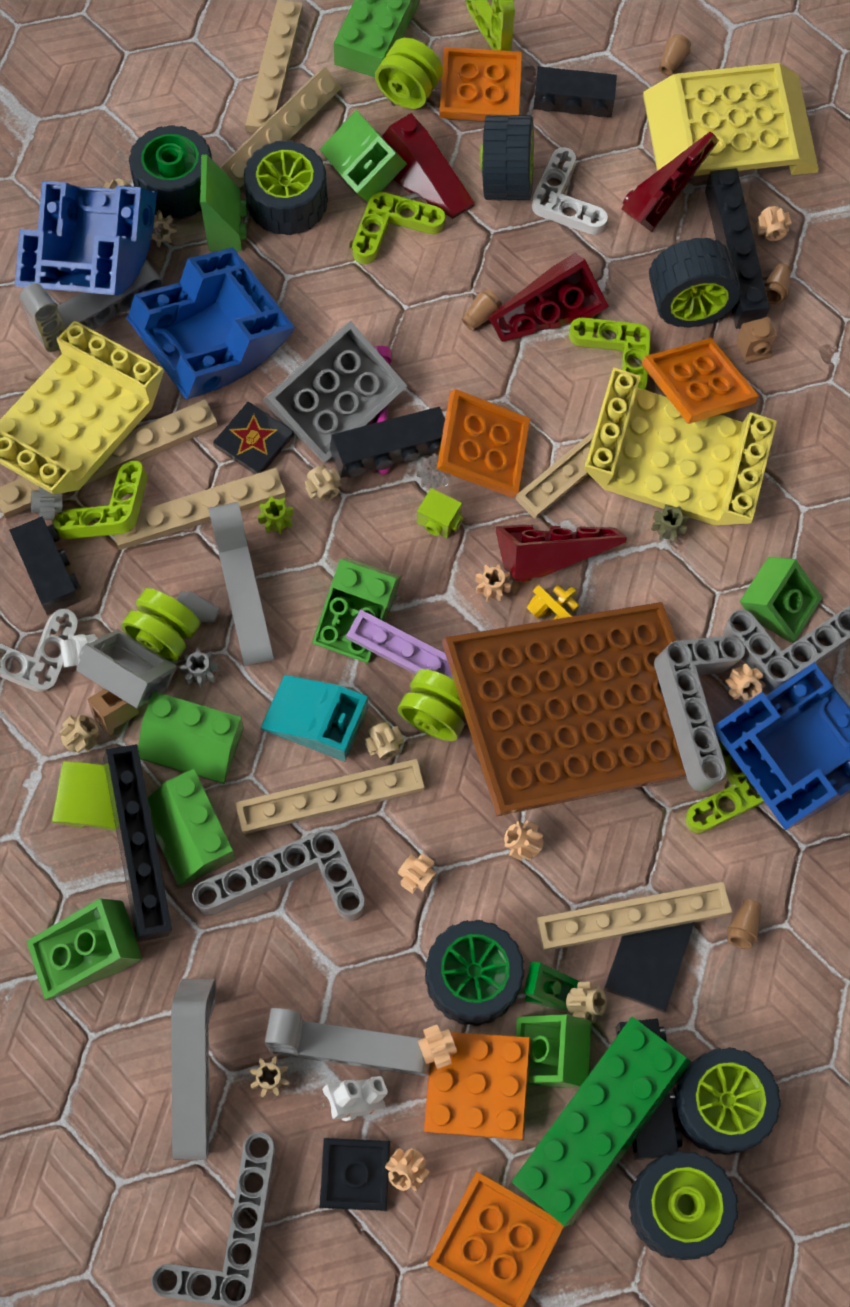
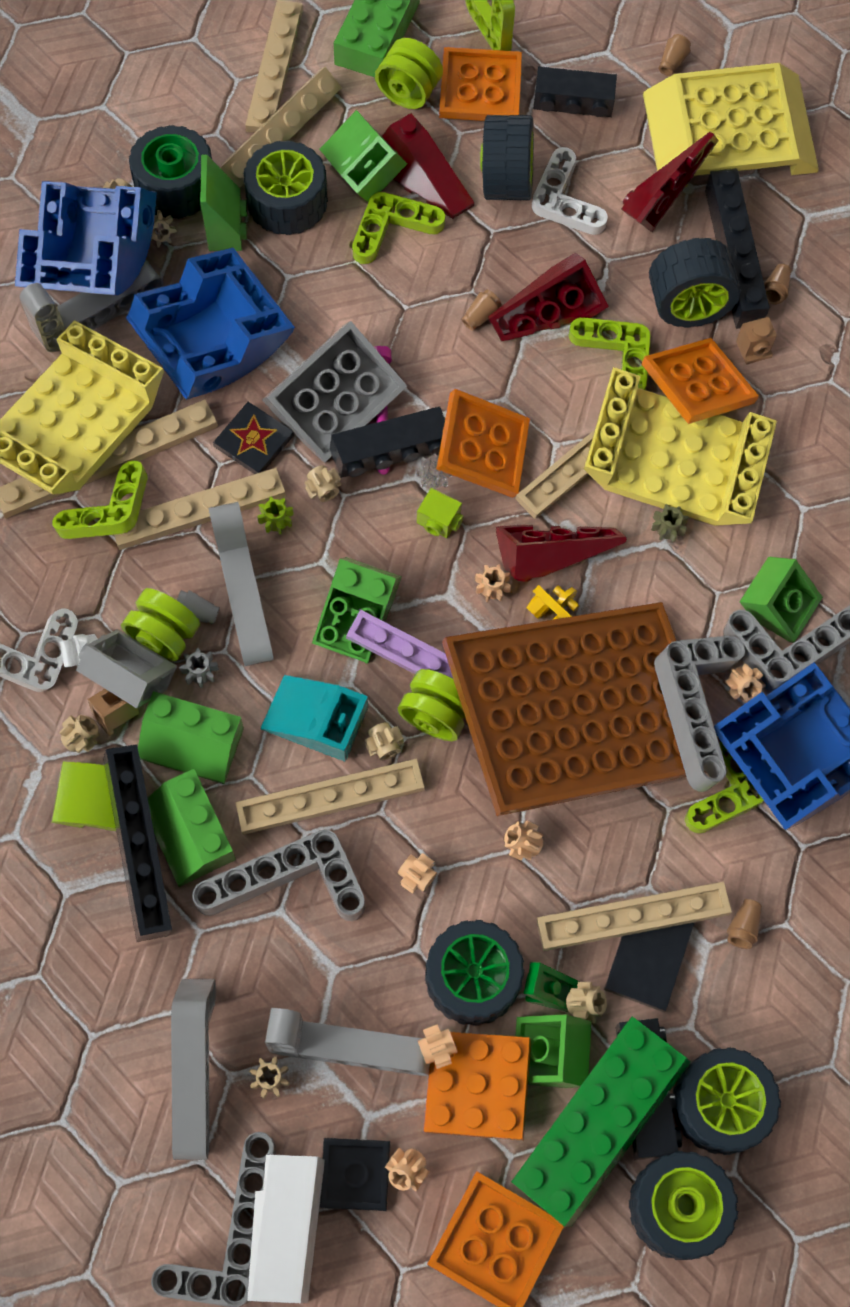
black brick [9,516,81,616] -> none
bright green slope [26,898,143,1000] -> none
light grey gear [31,487,62,520] -> none
white hips [322,1076,388,1121] -> none
light nougat gear [756,206,792,241] -> none
none -> white slope [247,1155,325,1303]

